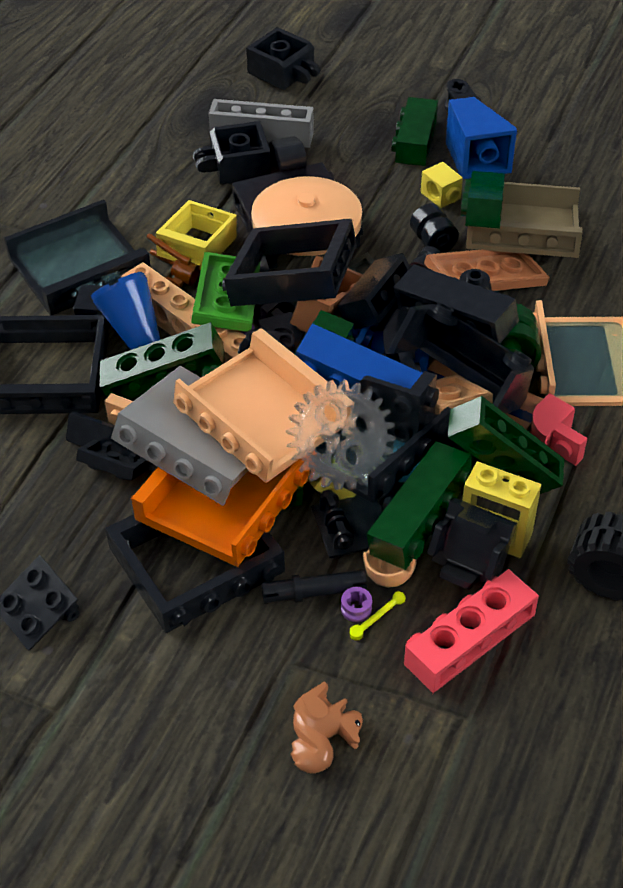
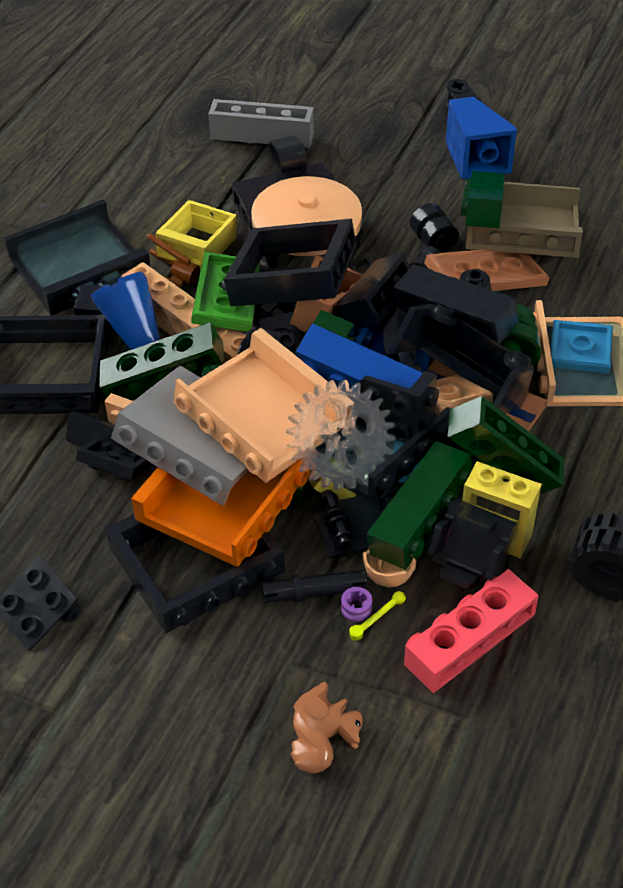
black hinge [193,121,271,184] -> none
black hinge [246,27,321,90] -> none
dark green brick [391,97,438,166] -> none
light yellow brick [421,162,463,208] -> none
coral brick [530,393,587,466] -> none
none -> dark azure tile [550,320,613,374]

